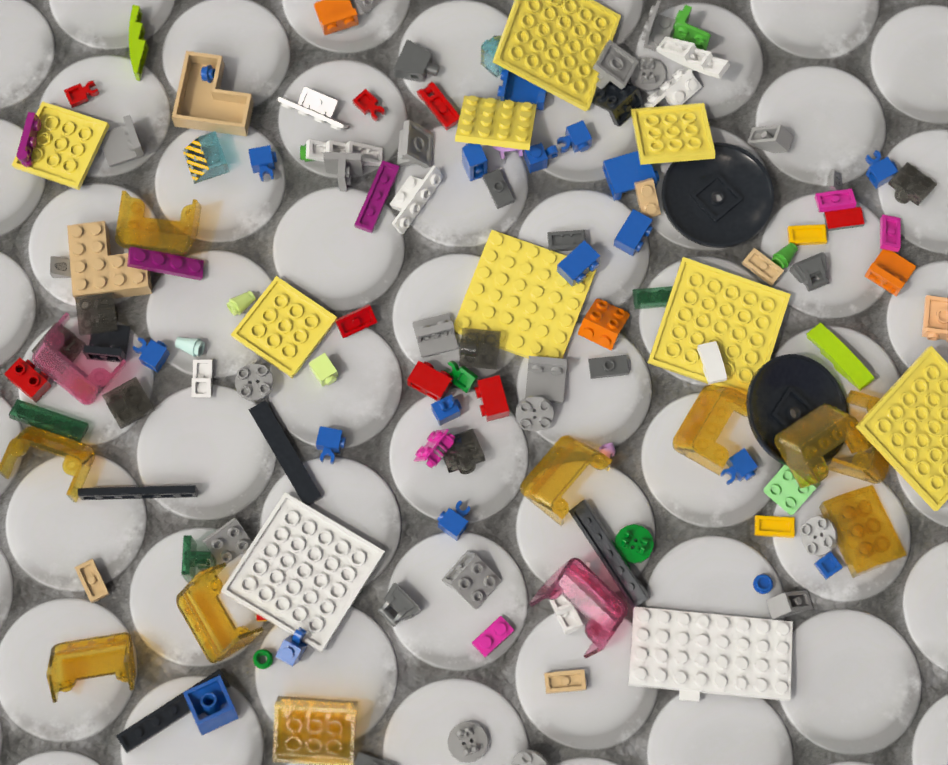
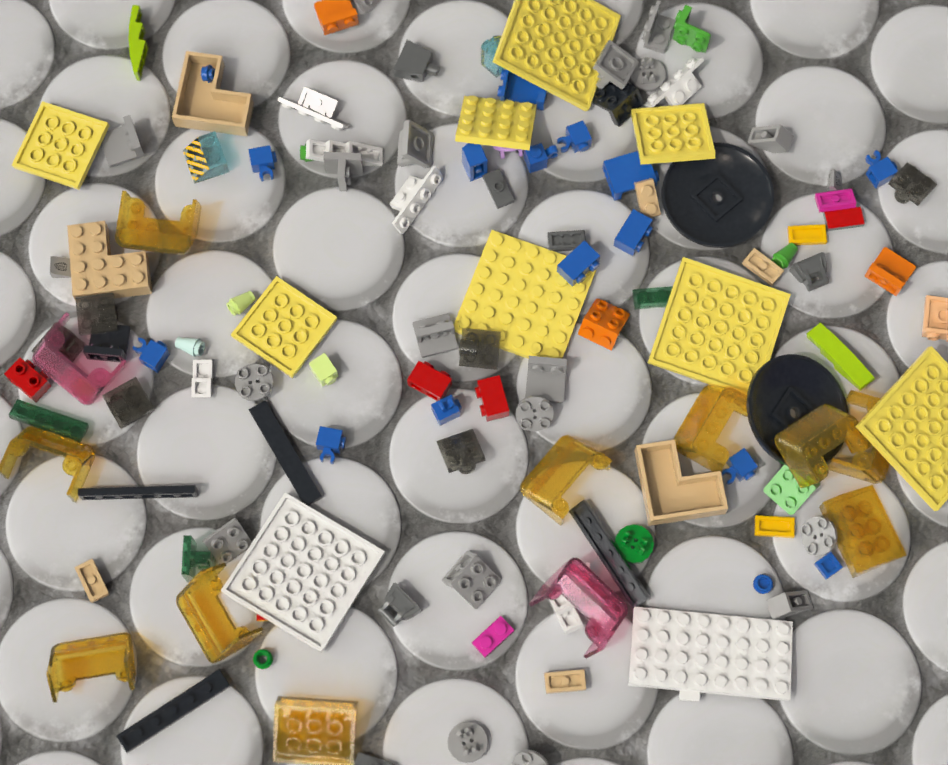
magenta plate [17,112,41,167] -> none
red plate [64,81,99,108] -> none
magenta plate [127,247,204,281] -> none
blue slope [183,676,239,736] -> none
brick [275,627,308,666] -> none
red plate [335,304,378,338] -> none
red plate [352,89,385,121] -> none
magenta plate [354,160,400,233] -> none
dark pink hinge [414,429,455,468] -> none
red plate [417,82,460,131] -> none
blue brick [437,500,471,541] -> none
green plate [444,361,478,393] -> none
dark grey plate [588,355,629,379] -> none
hinge [598,443,615,459] -> none
white slope [656,36,730,79] -> none
white slope [697,341,727,385] -> none
dark pink plate [880,215,901,252] -> none
none -> tan piece [634,439,728,526]

